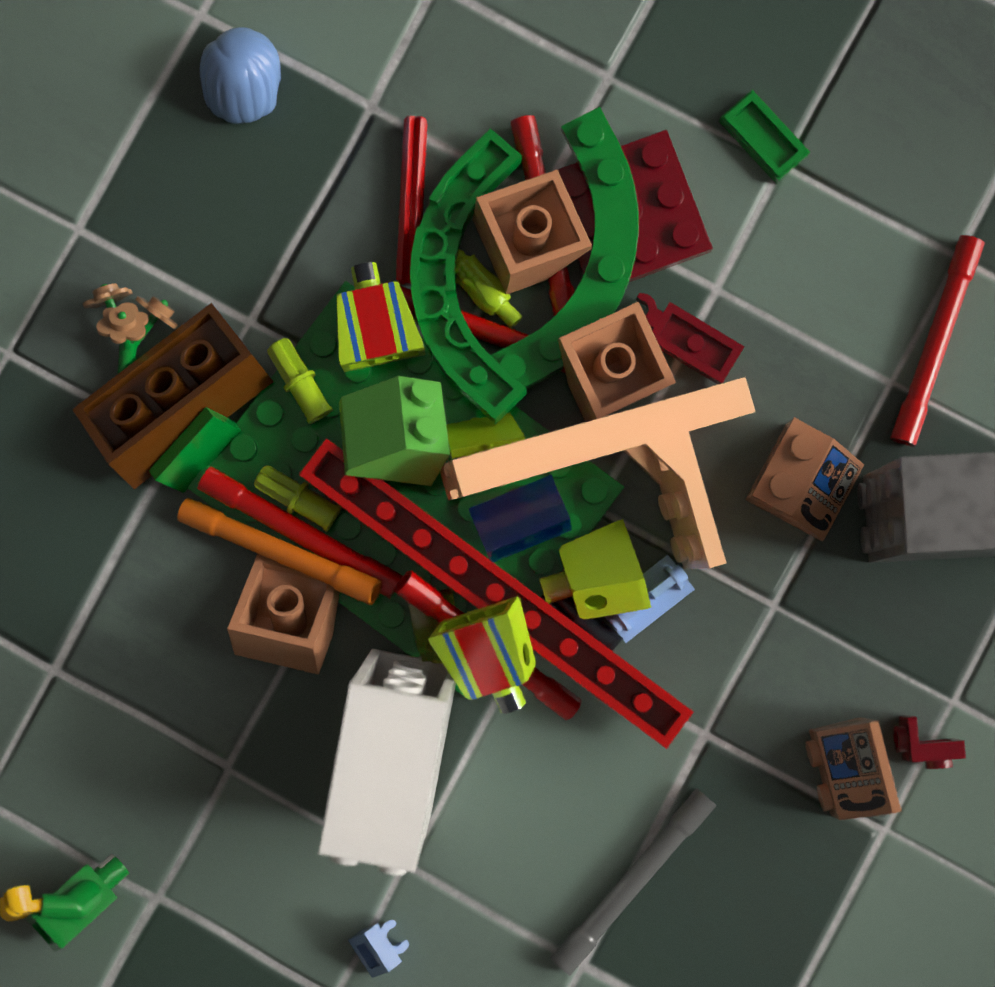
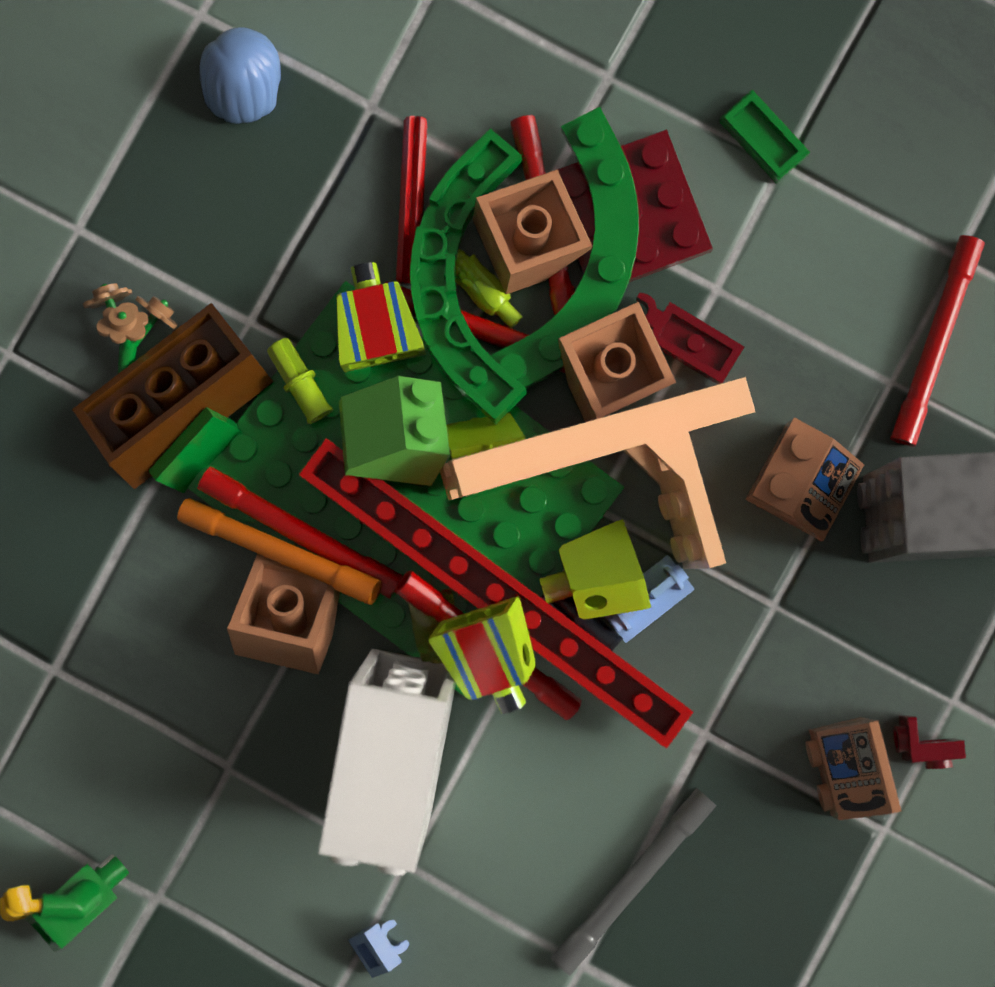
lime axle [254,465,342,531] -> none
clear blue hinge [469,475,572,562] -> none

